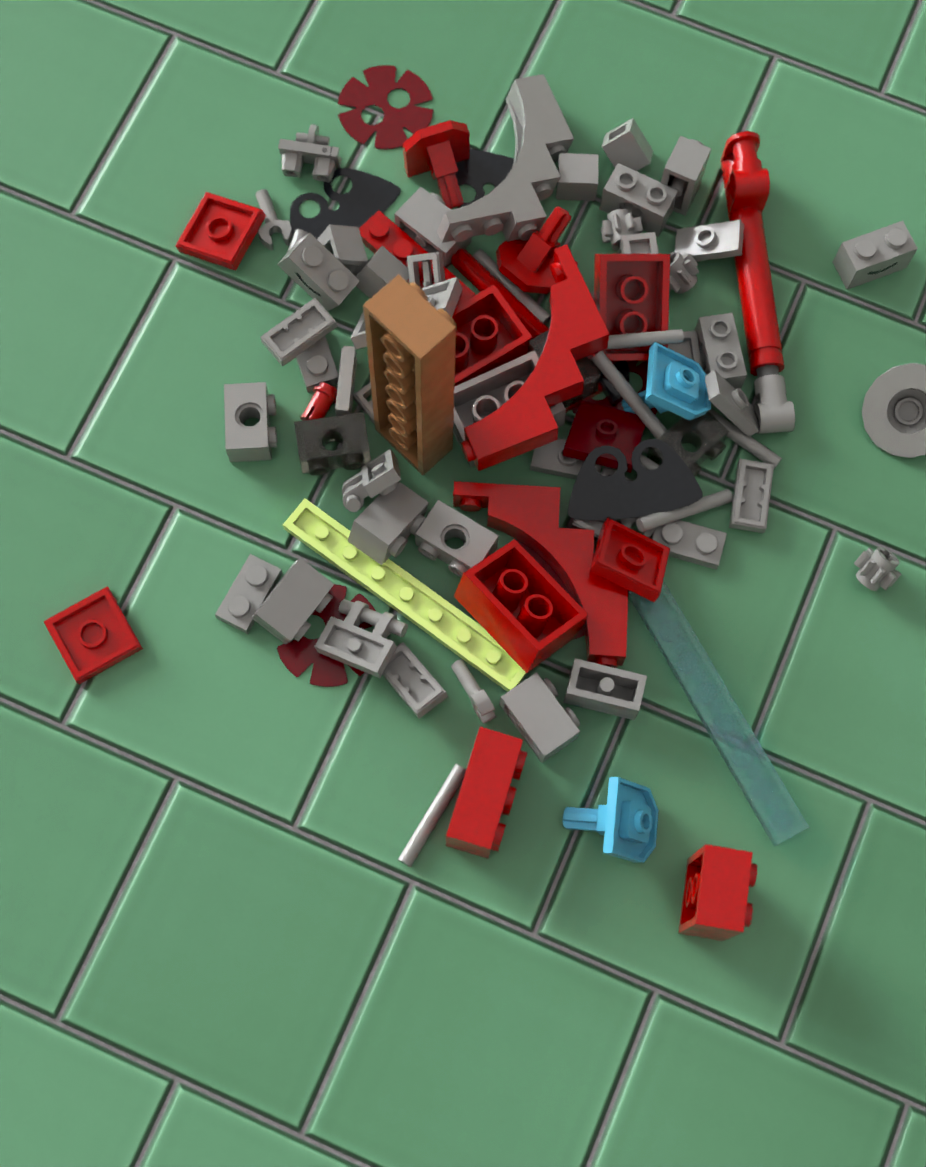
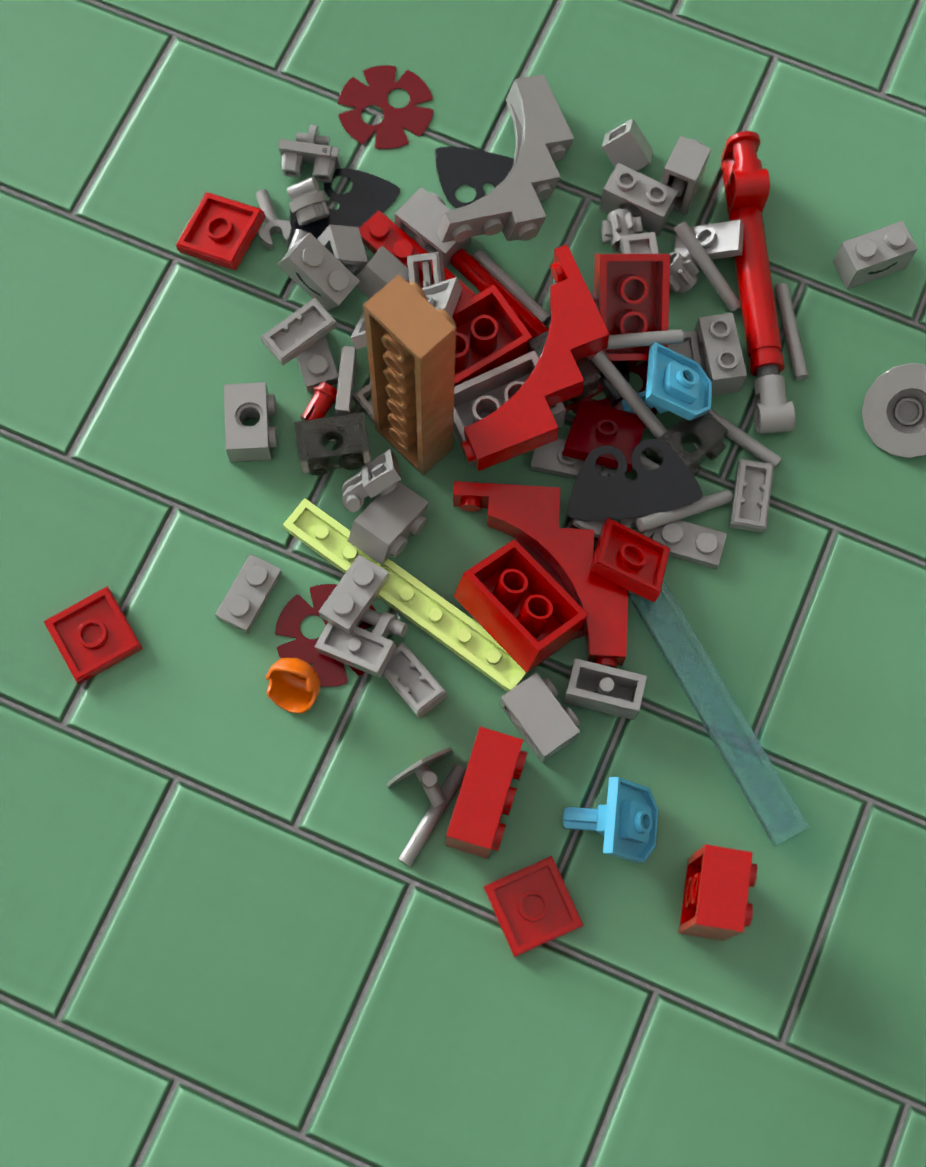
light grey brick [251,558,334,644] -> none
red piece [403,120,470,209] -> none
light grey brick [415,500,499,578] -> none
light grey bar [451,659,496,724] -> none
red piece [496,207,579,294] -> none
light grey panel [556,153,599,201] -> none
light grey plate [705,370,759,437] -> none
light grey gear [854,547,901,591] -> none
none -> orange hair [265,658,321,714]
none -> light grey piece [287,177,329,226]
none -> light grey plate [319,555,390,634]
none -> light grey shield [386,748,453,808]
none -> red tile [483,856,584,957]
none -> light grey bar [674,221,741,312]
none -> light grey bar [774,283,809,381]

